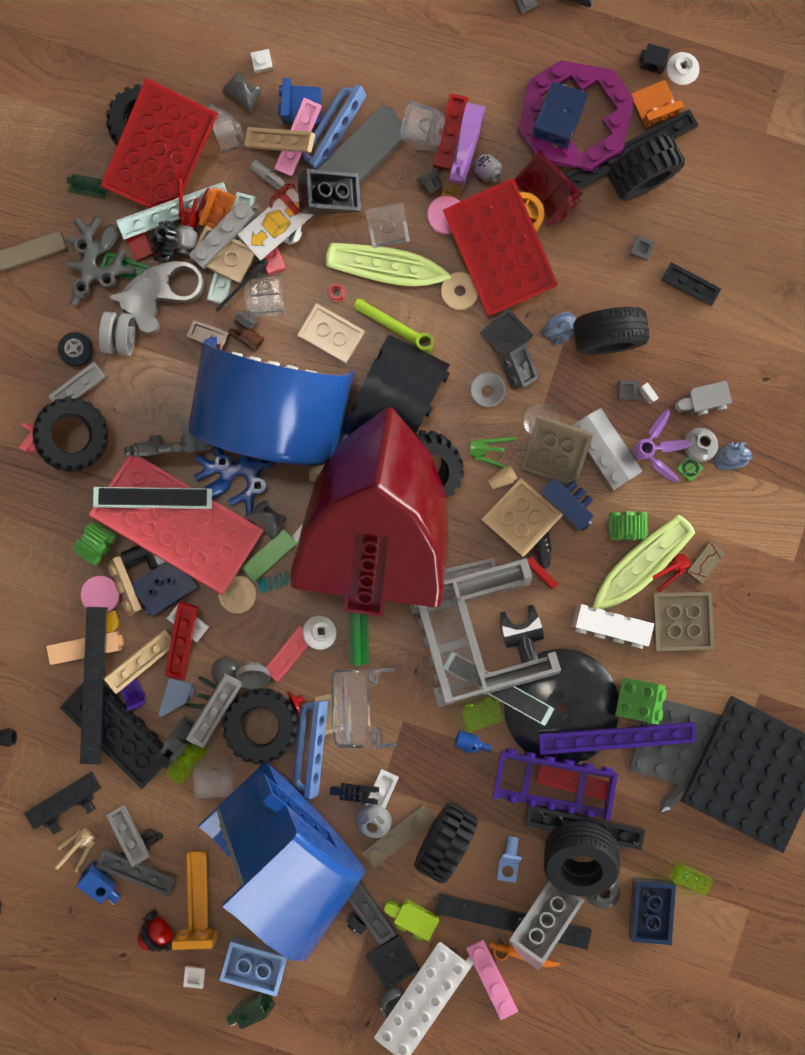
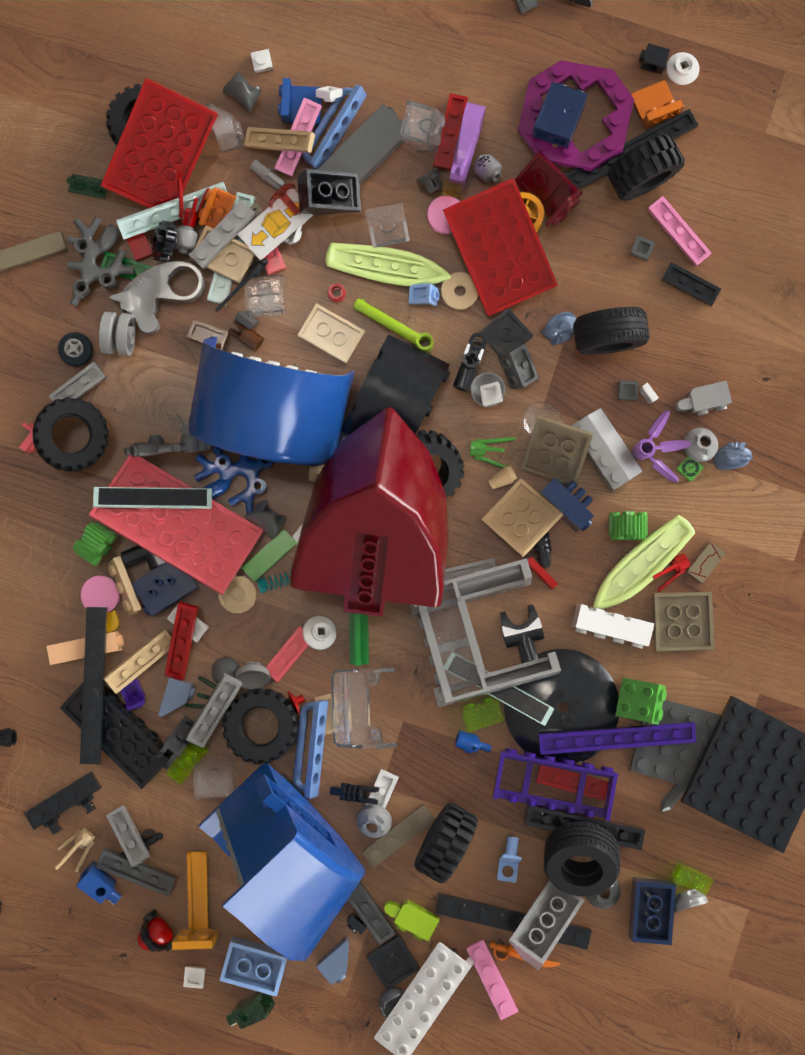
none -> white plate [316,86,343,102]
none -> sand blue slope [316,937,349,985]
none -> light blue bracket [409,283,440,306]
none -> black connector [452,333,487,392]
none -> white plate [480,382,503,406]
none -> bright pink plate [647,196,712,267]
none -> light grey piece [674,889,709,912]

